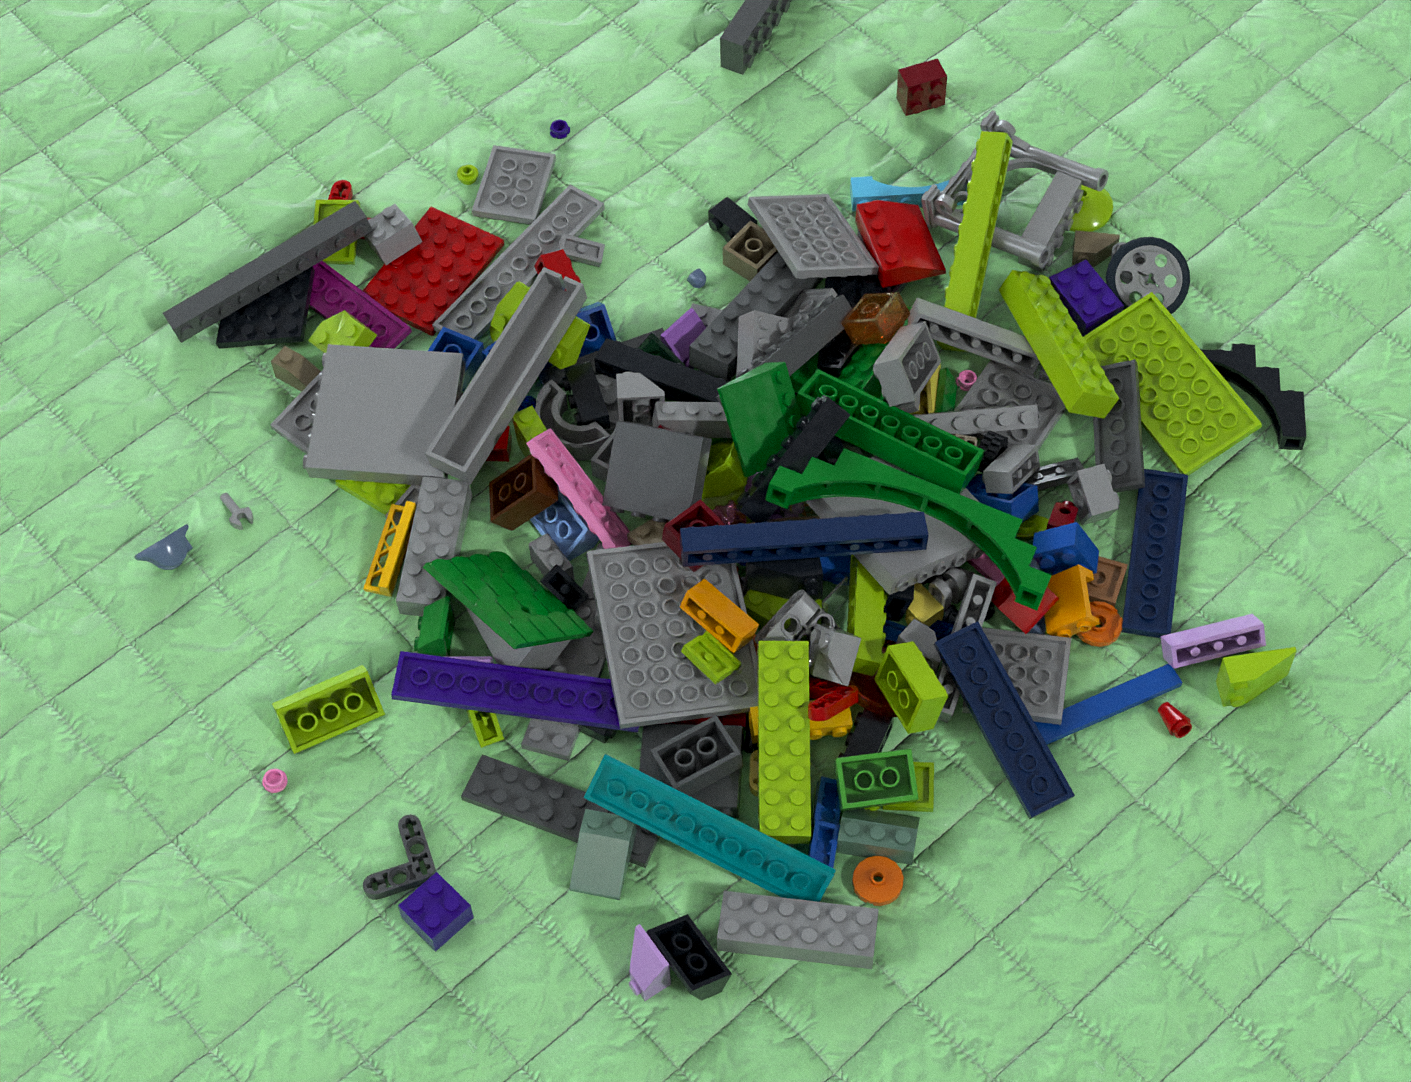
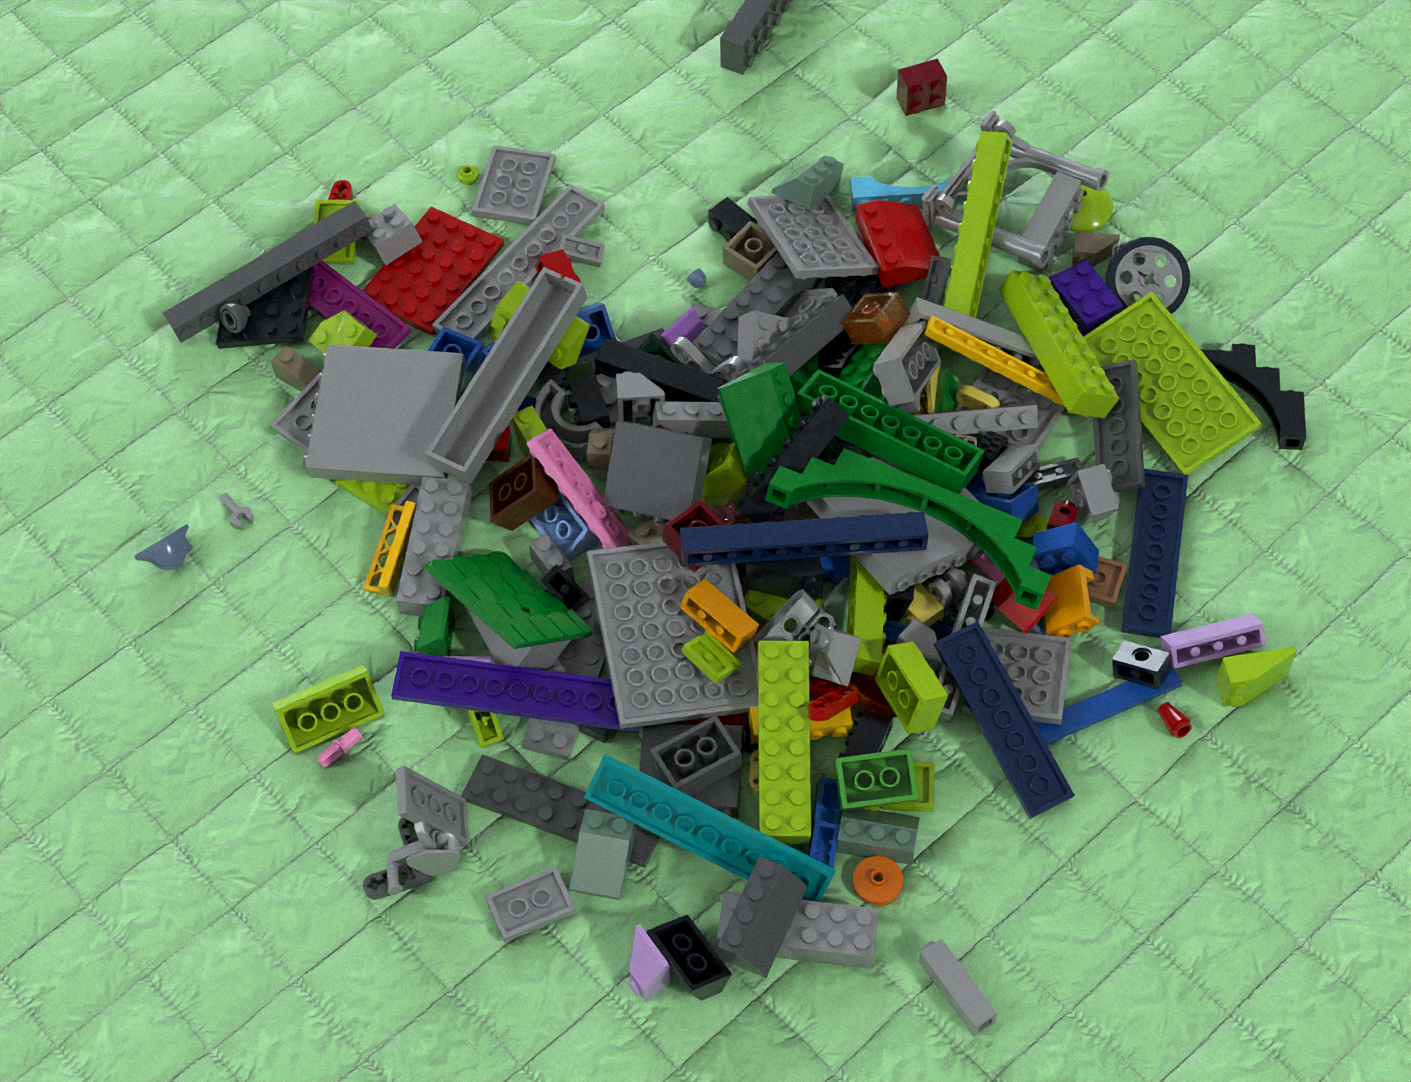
bright pink plate [262,769,288,793] -> none
dark purple brick [398,872,474,952] -> none
dark purple plate [550,119,570,139] -> none
bright pink plate [956,370,977,391] -> none
orange plate [1076,601,1123,647] -> none
none -> dark grey brick [220,303,250,333]
none -> bright pink axle [317,727,363,768]
none -> light grey plate [387,766,469,895]
none -> light grey plate [485,866,576,943]
none -> dark tan slope [587,428,615,470]
none -> light grey beam [671,337,748,382]
none -> dark grey slope [717,857,807,978]
none -> sand green slope [771,156,844,210]
none -> light grey brick [919,939,997,1037]
none -> dark grey plate [923,255,952,306]
none -> yellow plate [924,315,1087,418]
none -> light yellow beam [956,385,1000,409]
none -> black brick [1112,640,1171,689]

